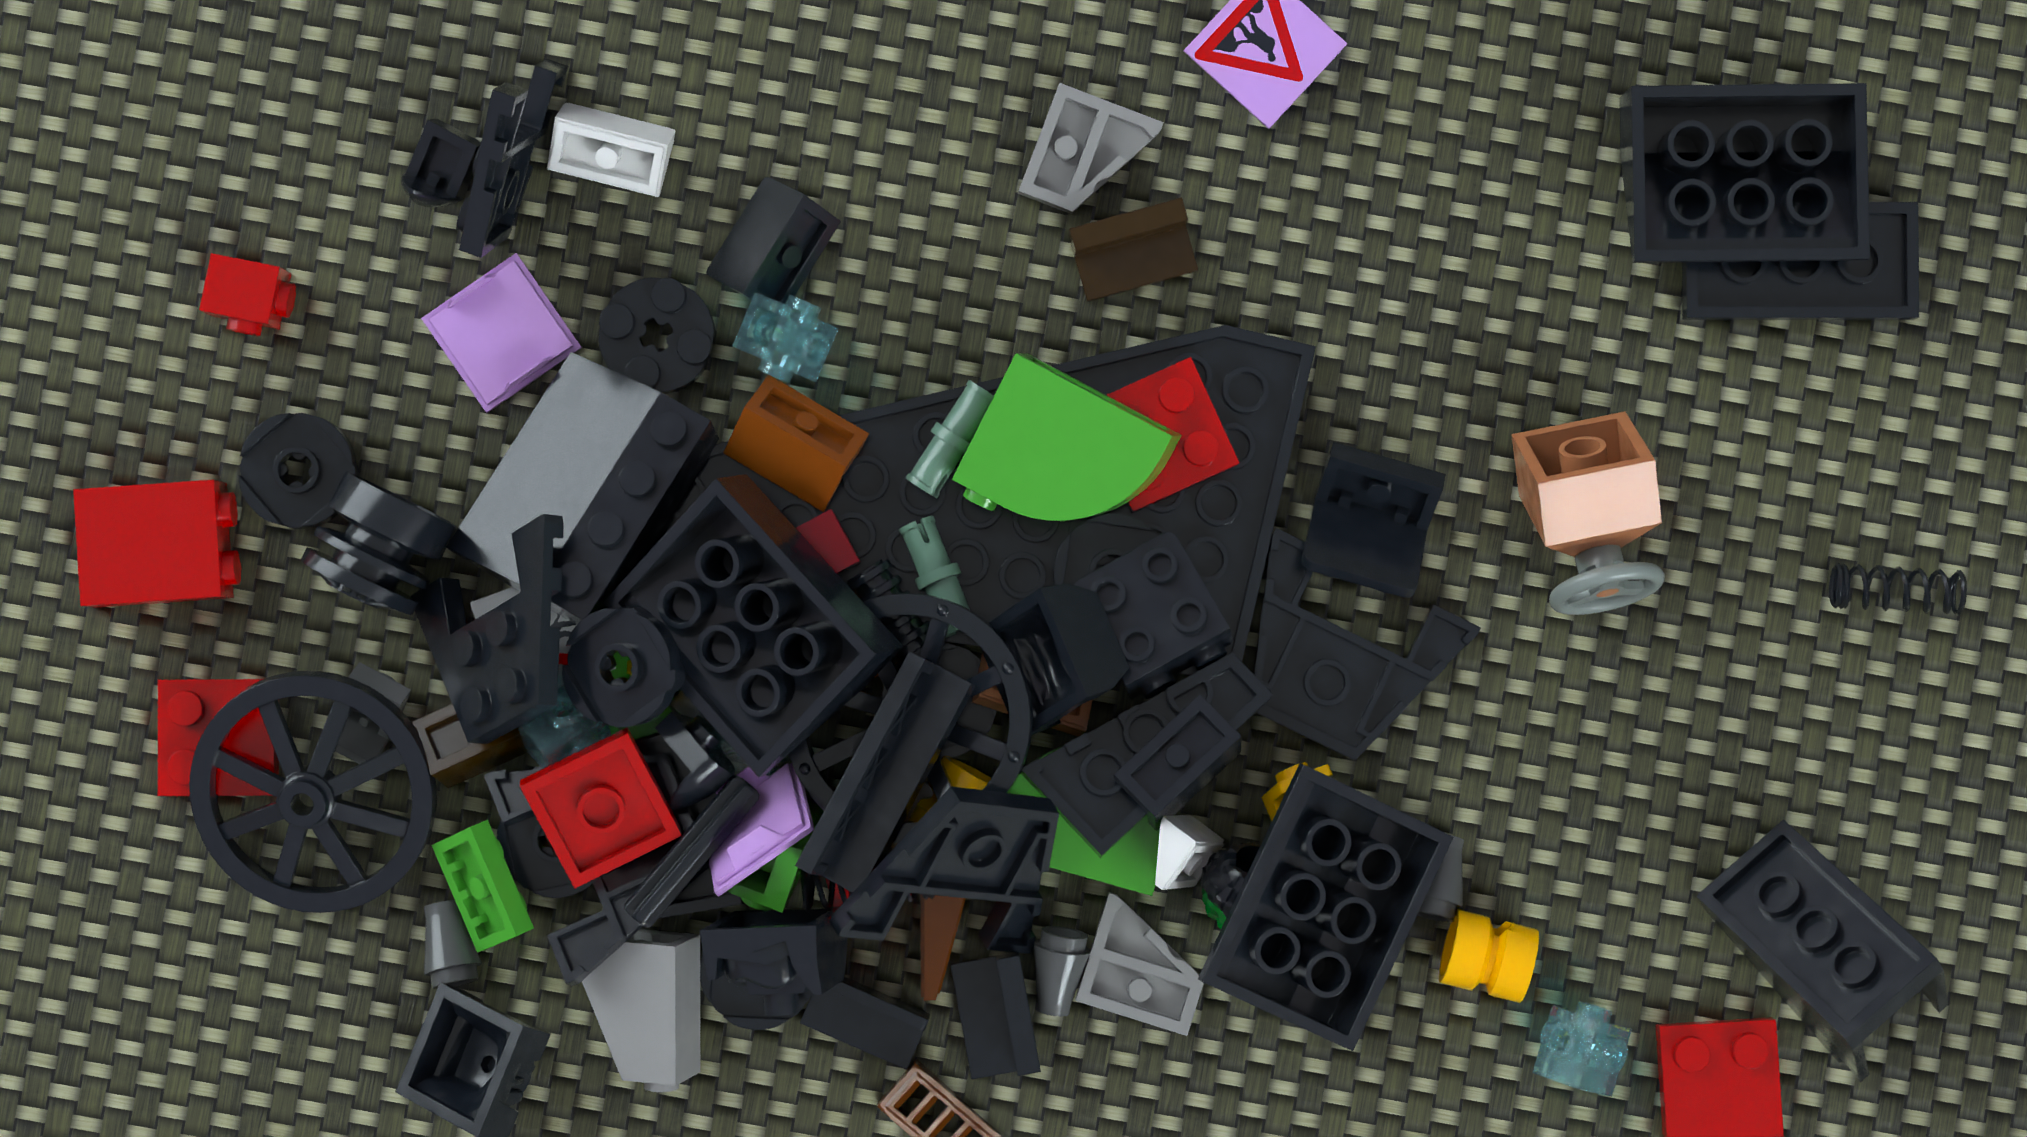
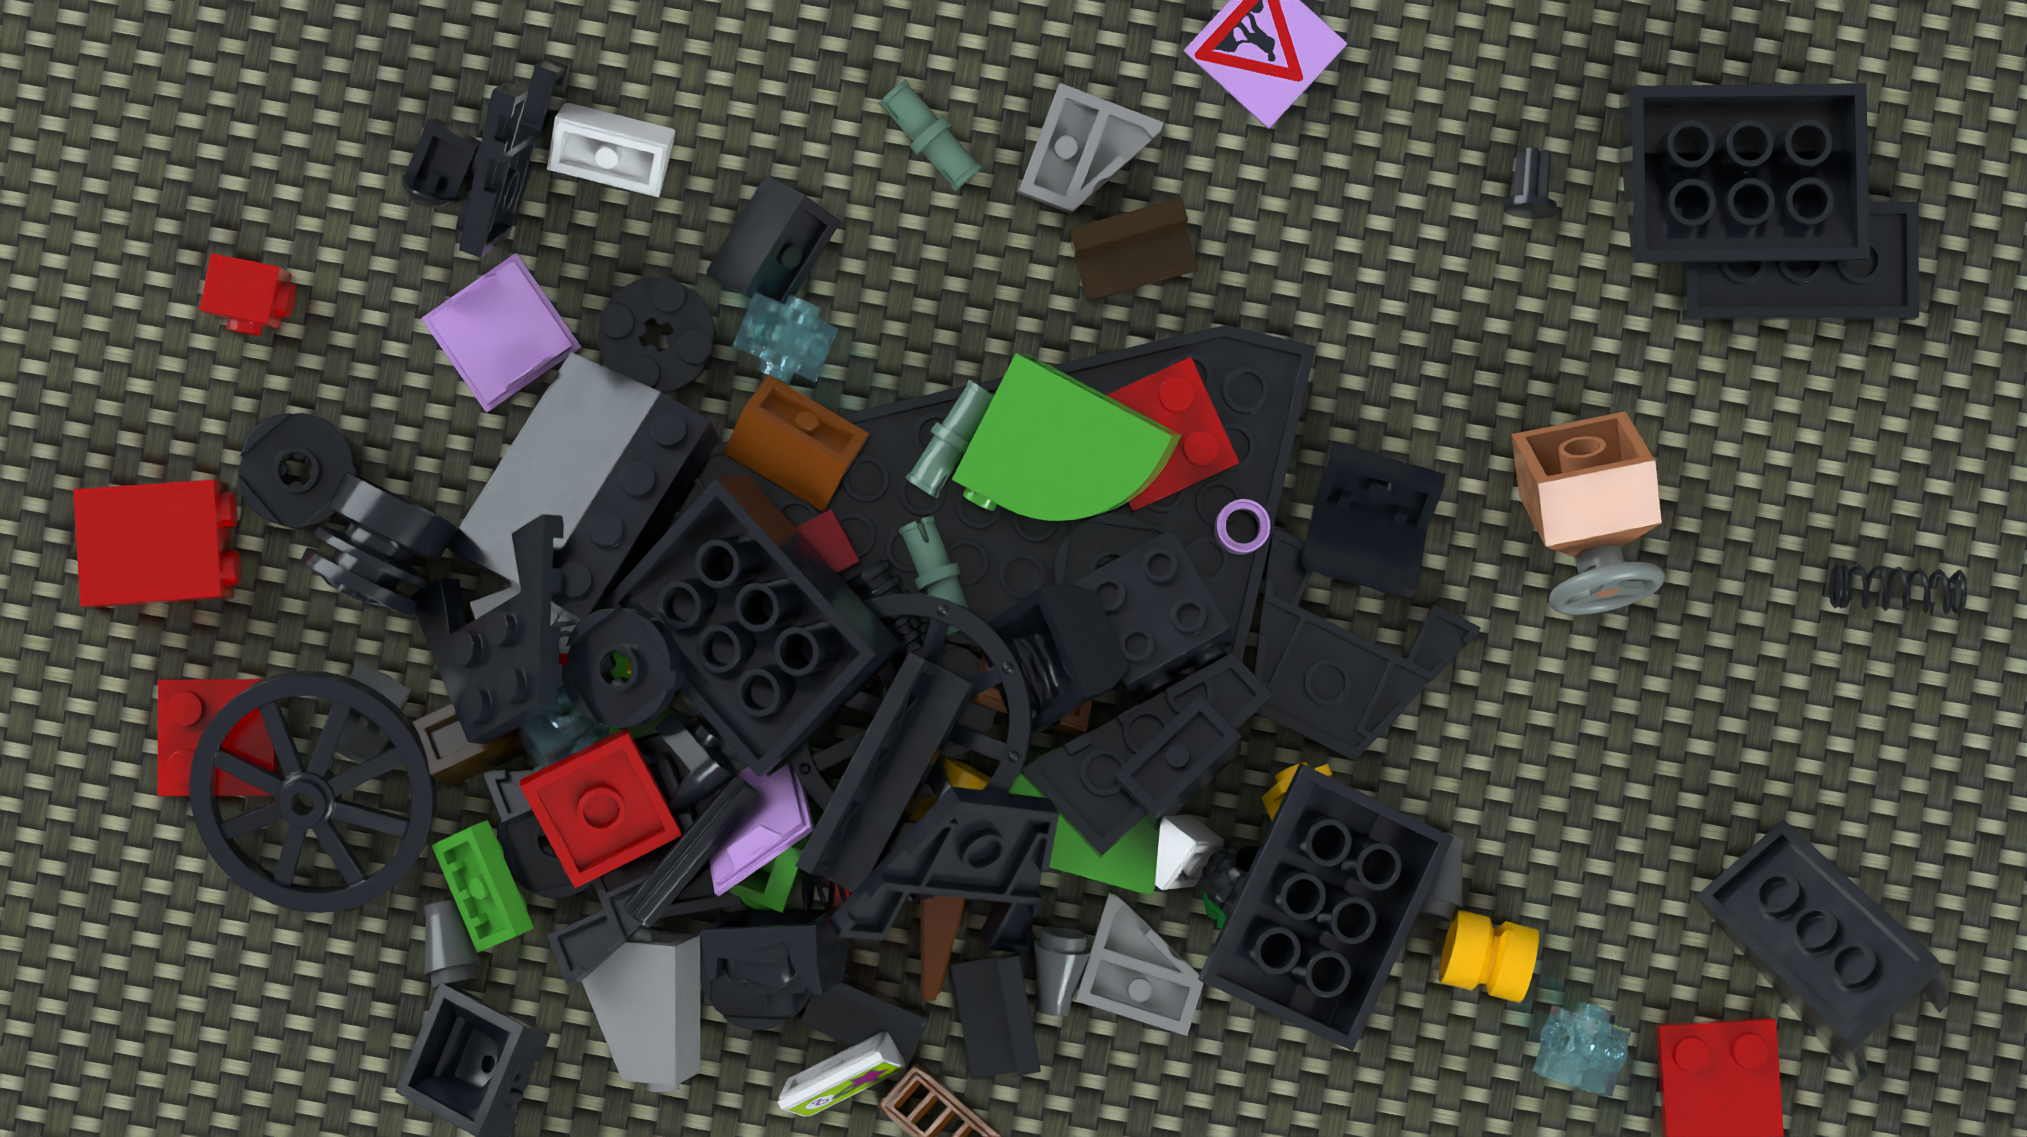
none -> white slope [777,1031,906,1117]
none -> sand green pin [878,79,982,191]
none -> lavender beam [1214,499,1270,555]
none -> black piece [1504,148,1557,219]

